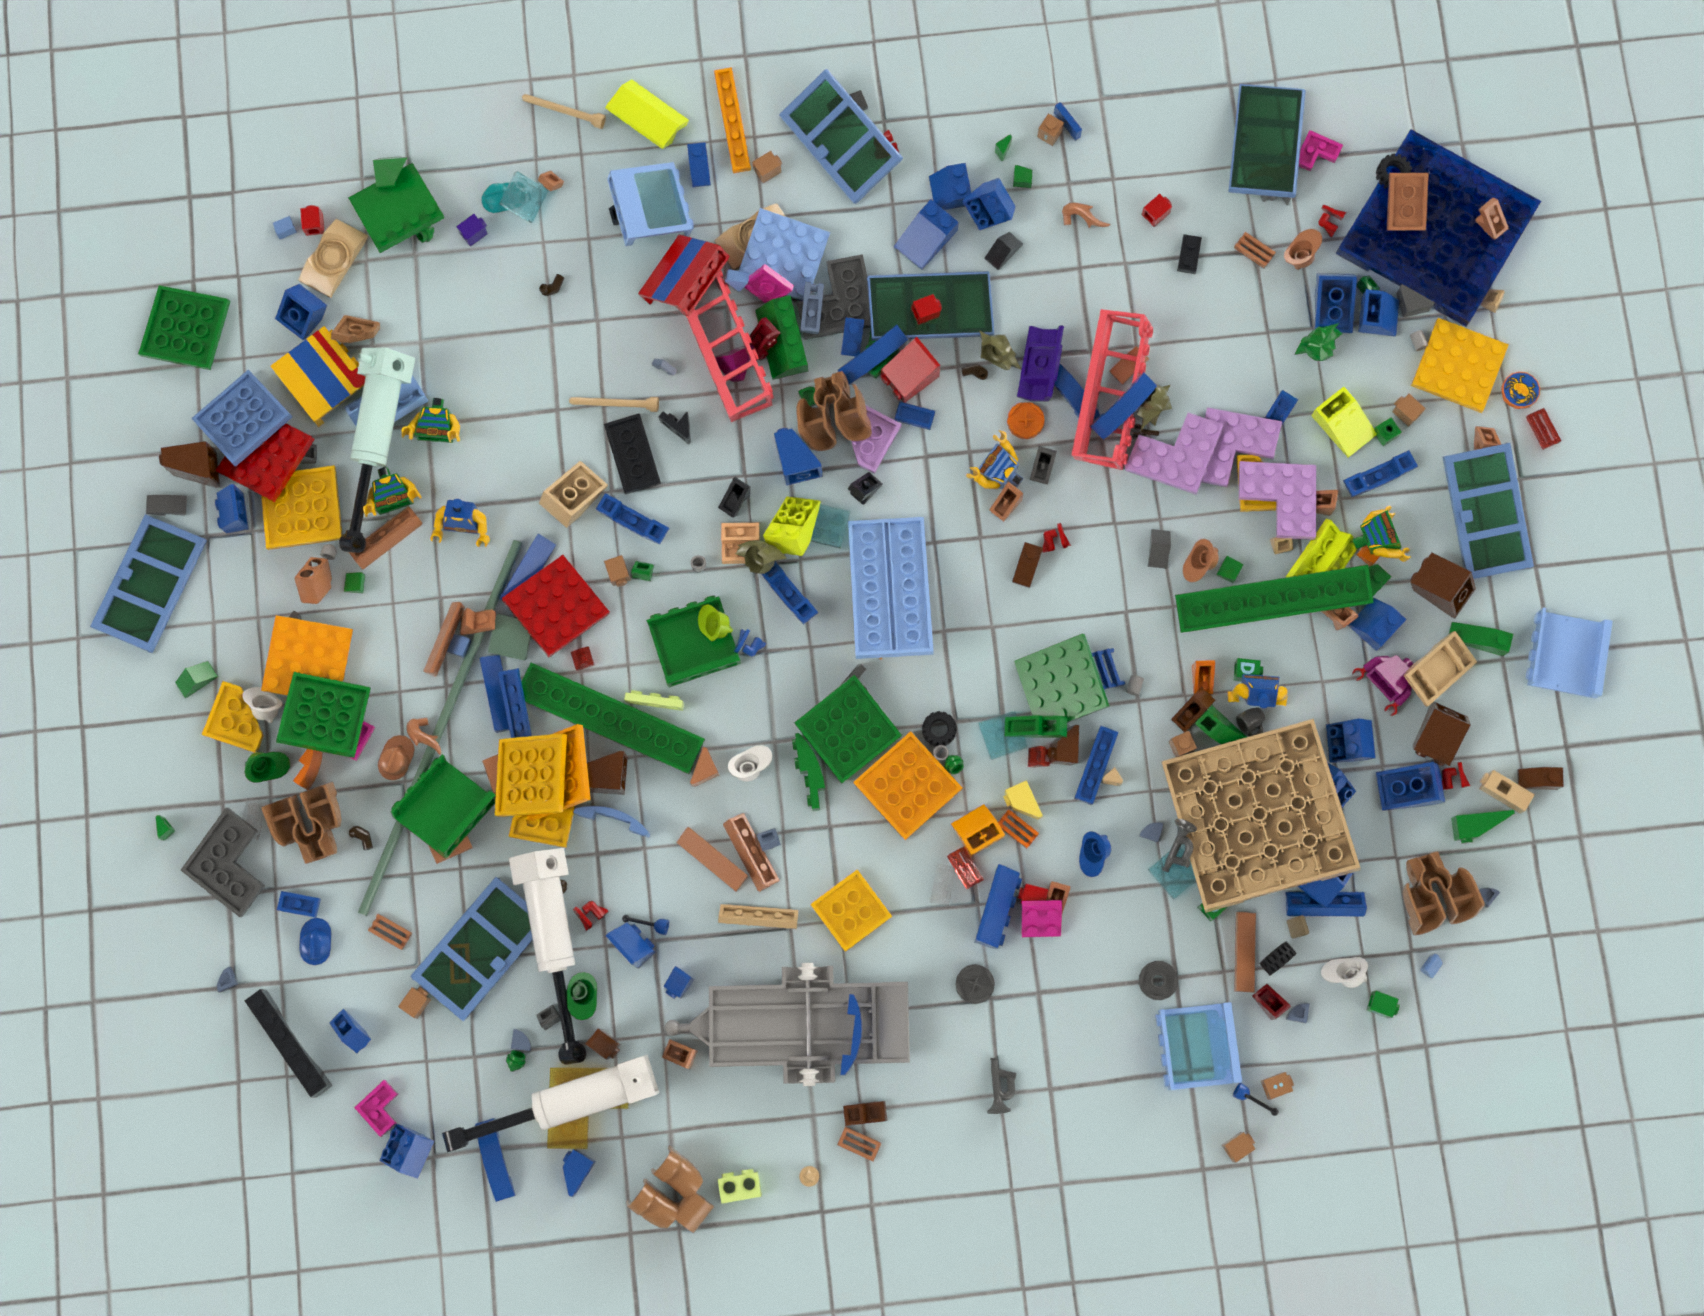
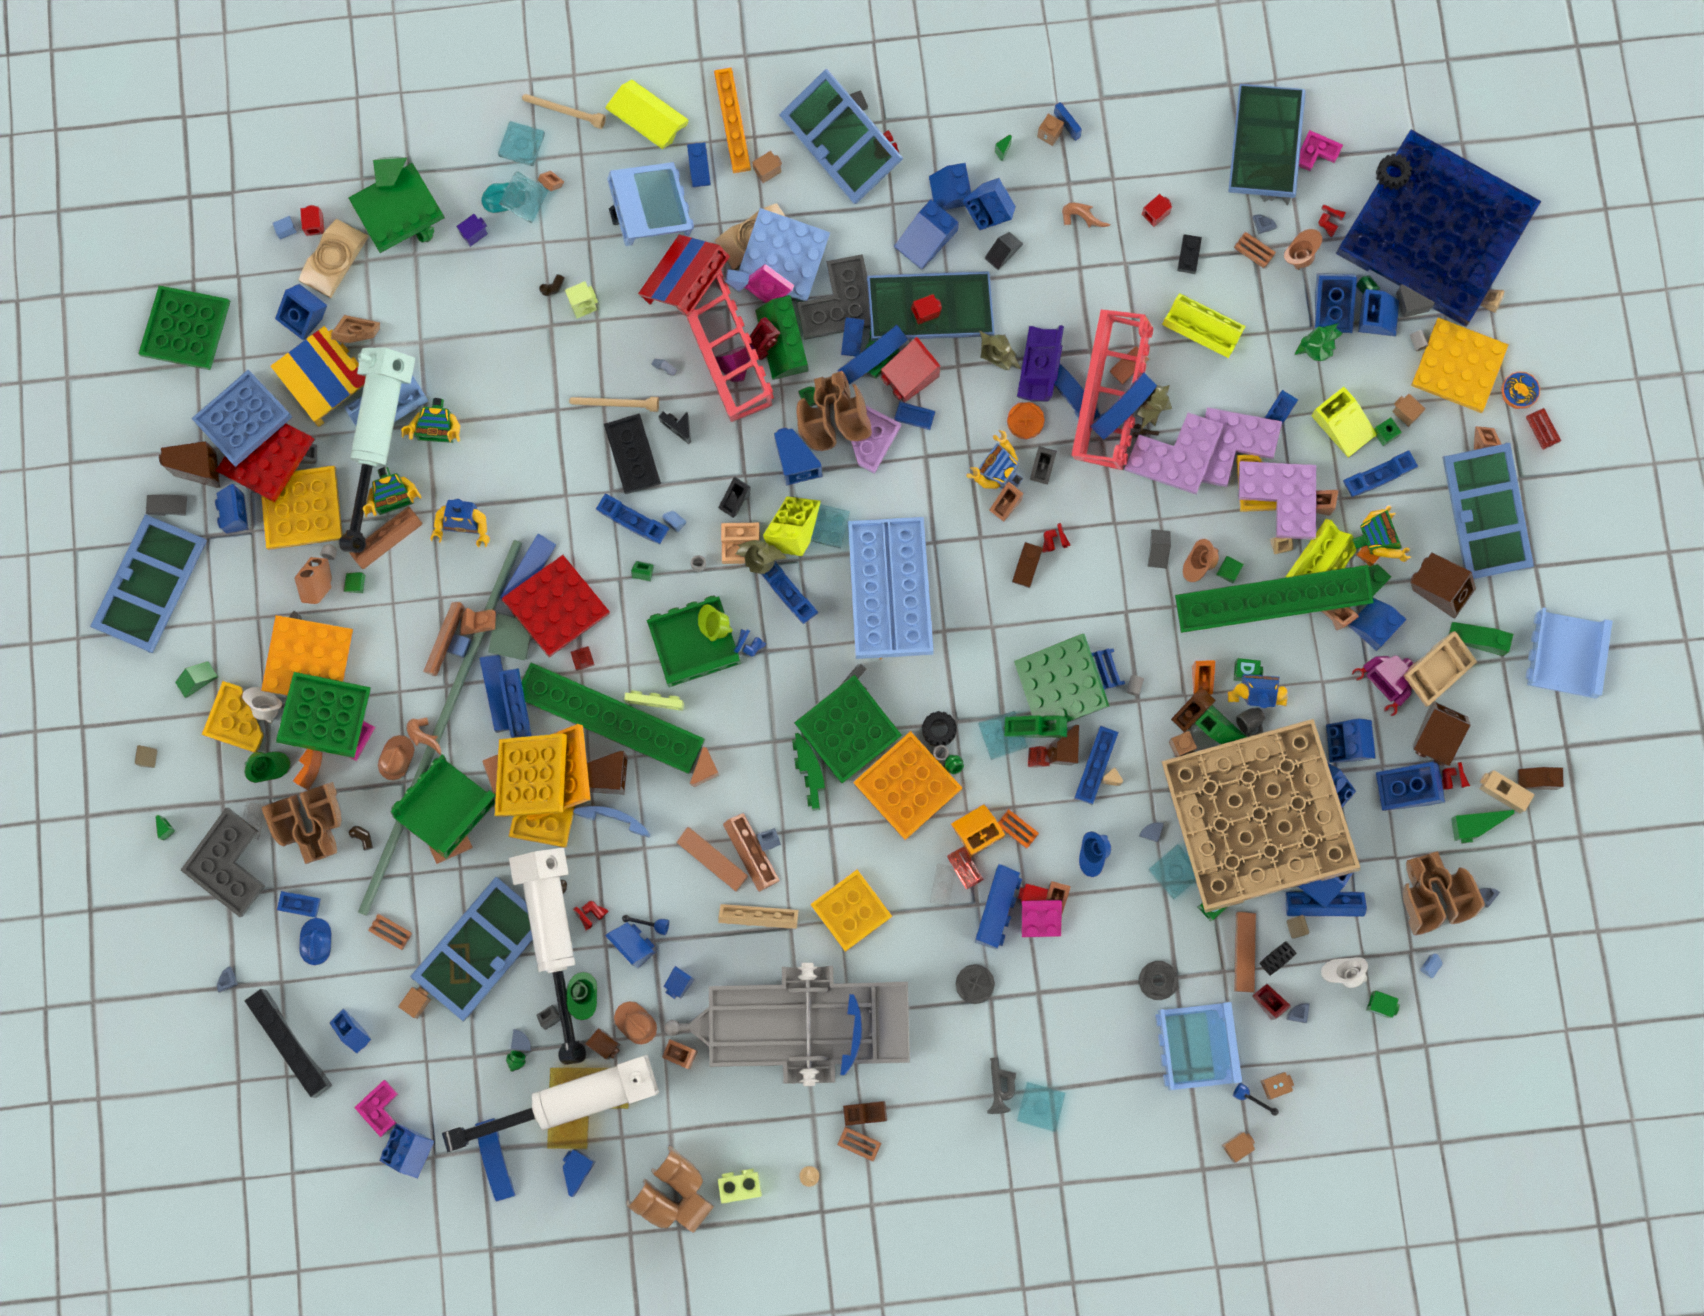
tan slope [539,461,608,528] -> none
medium nougat brick [604,555,631,587] -> none
white piece [728,745,773,782] -> none
sand blue plate [800,281,824,334] -> none
black slope [848,472,883,505] -> none
dark brown arm [961,364,988,380] -> none
light yellow slope [1003,780,1043,820] -> none
green slope [1013,165,1033,188] -> none
dark grey piece [1162,818,1197,872] -> none
nougat plate [1387,173,1428,230] -> none
nougat slope [1475,198,1509,240] -> none
none -> dark tan slope [135,745,157,768]
none -> clear light blue plate [498,121,545,166]
none -> yellowish green brick [565,281,598,319]
none -> nougat piece [614,1001,657,1045]
none -> medium blue slope [662,511,686,532]
none -> clear light blue plate [1017,1082,1066,1132]
none -> neon yellow slope [1162,293,1246,358]
none -> sand blue tile [1253,214,1277,234]

